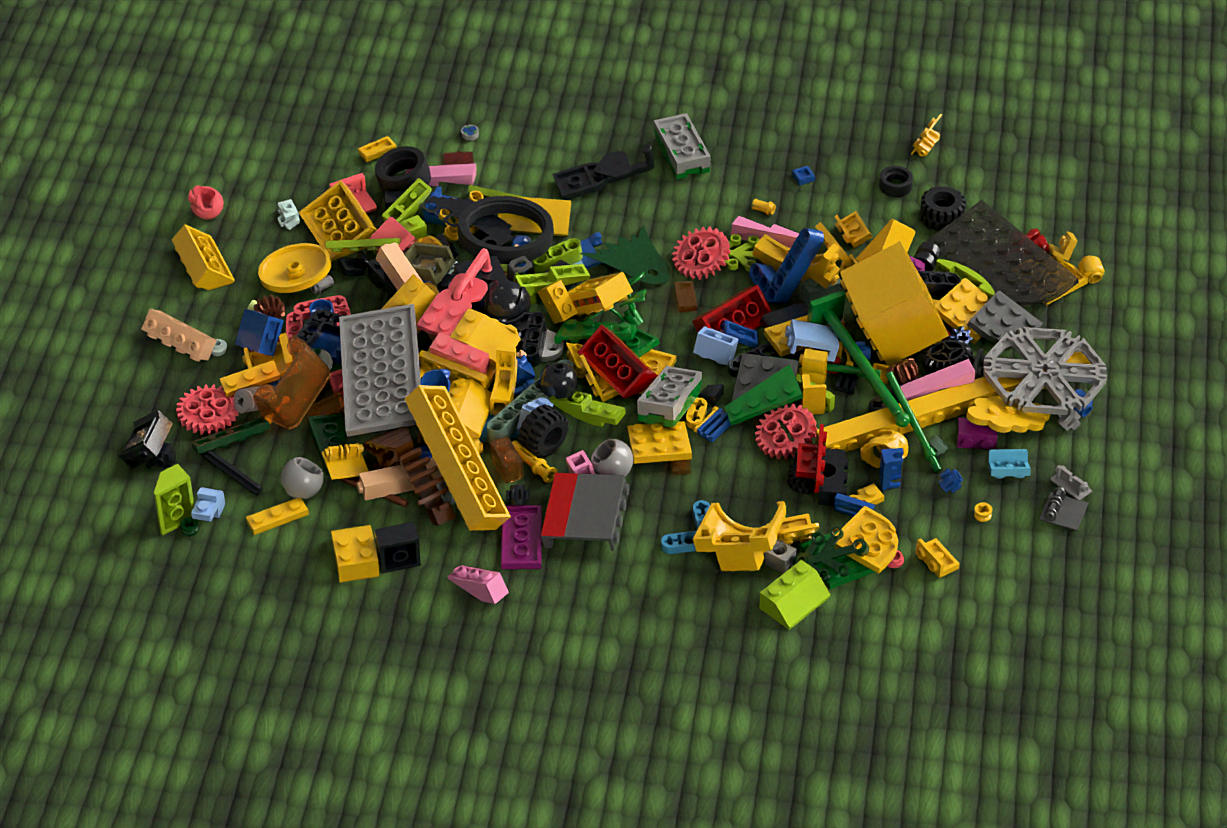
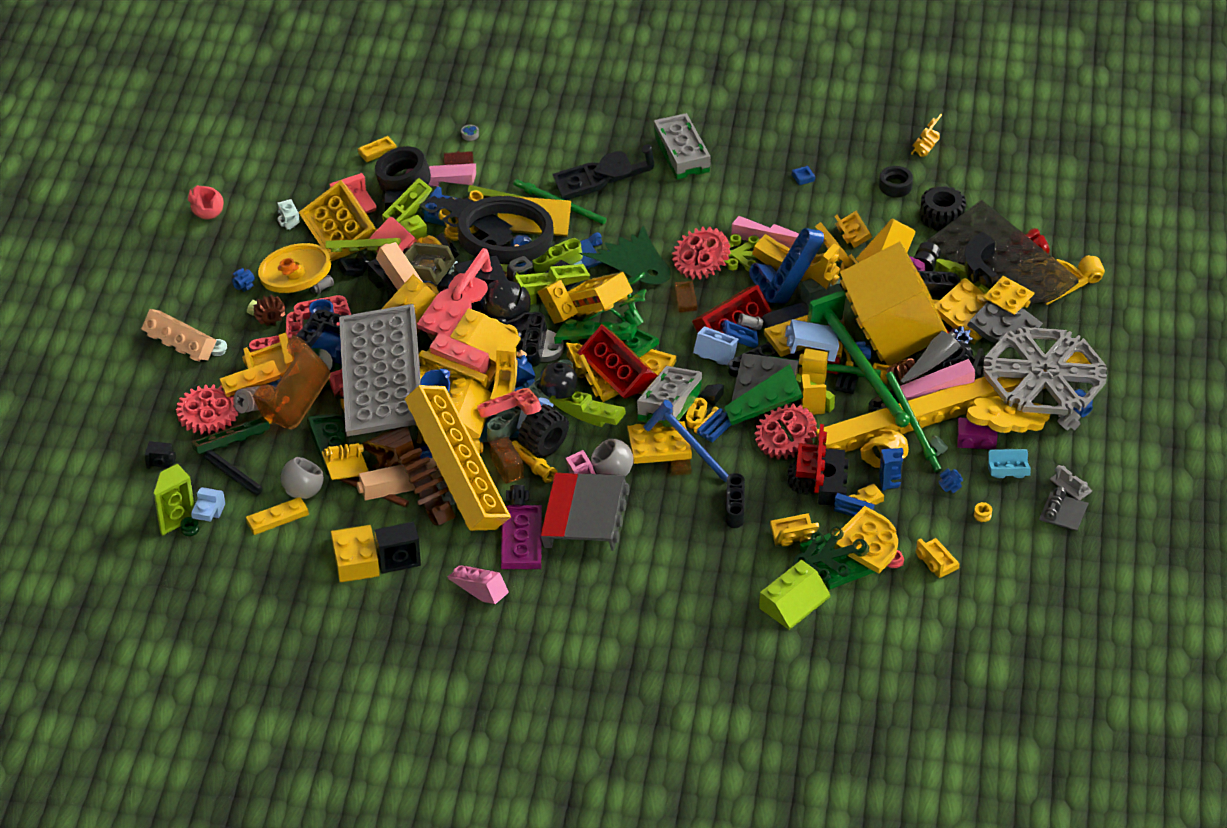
black window [119,410,173,469] -> none
yellow slope [172,224,235,291] -> none
blue panel [235,309,284,356] -> none
clear orange tile [306,392,344,417] -> none
dark azure beam [661,500,710,554] -> none
yellow piece [693,501,786,571] -> none
yellow pin [752,199,776,216] -> none
light grey brick [764,539,796,574] -> none
yellow bracket [1049,231,1077,261] -> none
none -> blue gear [232,268,255,292]
none -> orange plate [278,258,299,275]
none -> coral beam [477,388,541,417]
none -> green bar [513,179,607,225]
none -> blue bar [644,400,729,482]
none -> black beam [726,473,745,528]
none -> light grey pin [738,313,763,331]
none -> dark grey piece [900,331,961,383]
none -> black arch [964,232,998,290]
none -> yellow hinge [983,276,1034,315]

